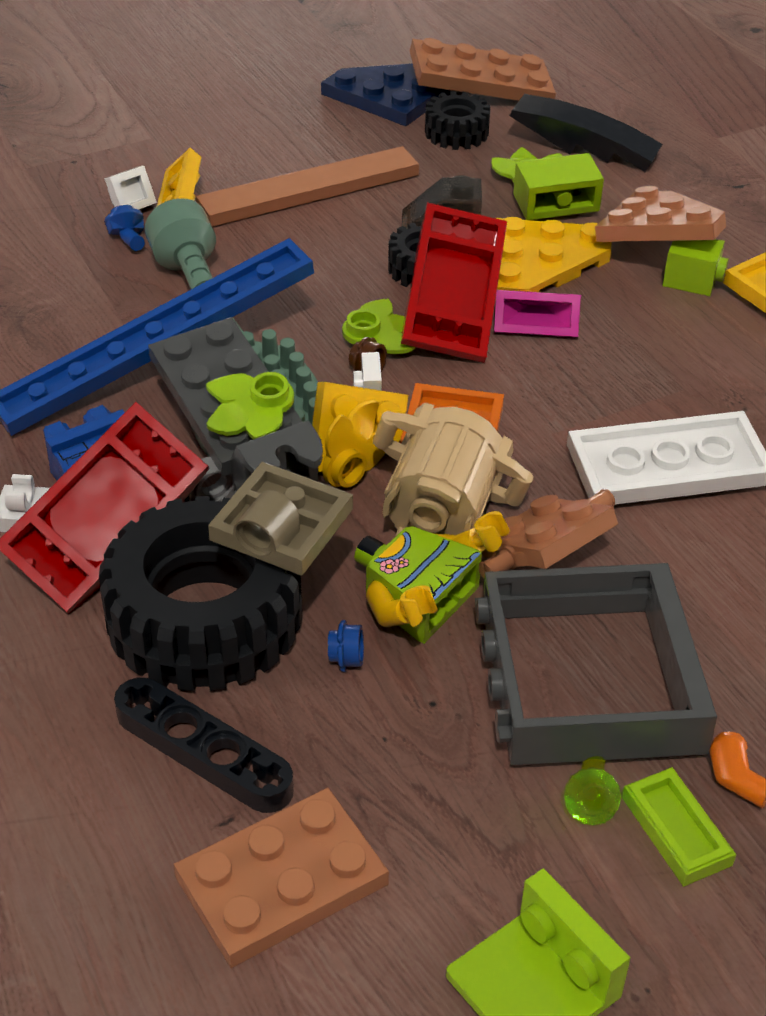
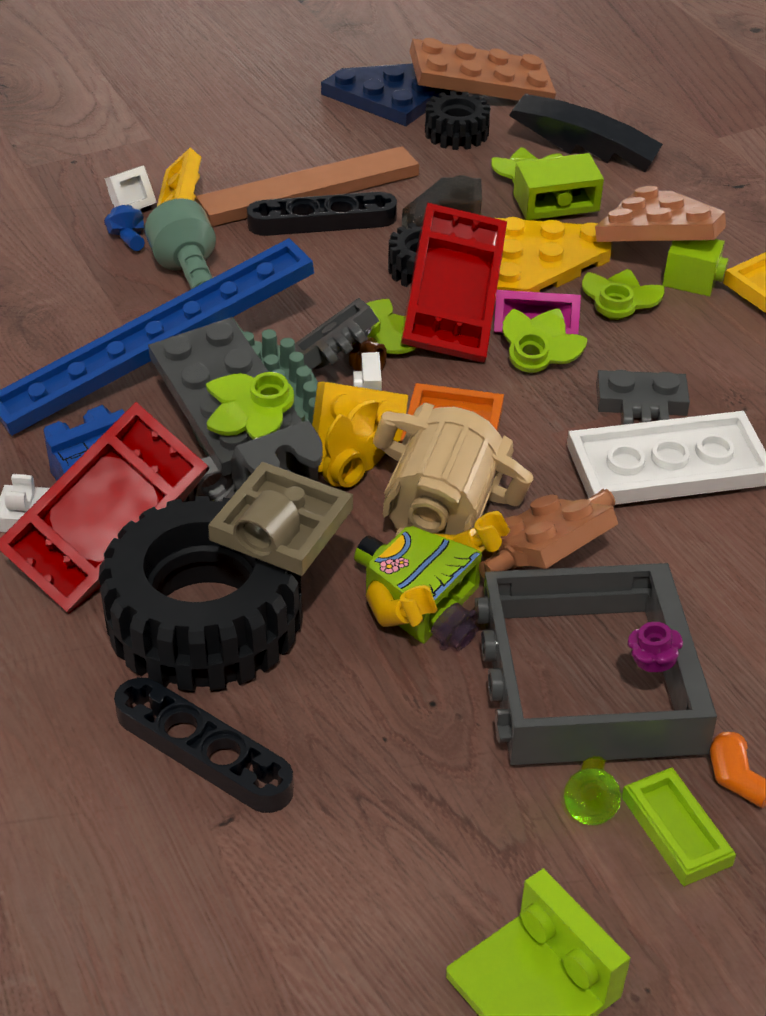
nougat plate [173,788,389,968] -> none
blue plate [328,620,364,672] -> none
none -> black beam [247,192,397,236]
none -> dark grey hinge [295,298,379,370]
none -> plate [431,603,479,651]
none -> lime plate [502,308,588,373]
none -> lime plate [582,269,665,320]
none -> dark grey hinge [596,370,690,425]
none -> magenta plate [628,622,683,672]

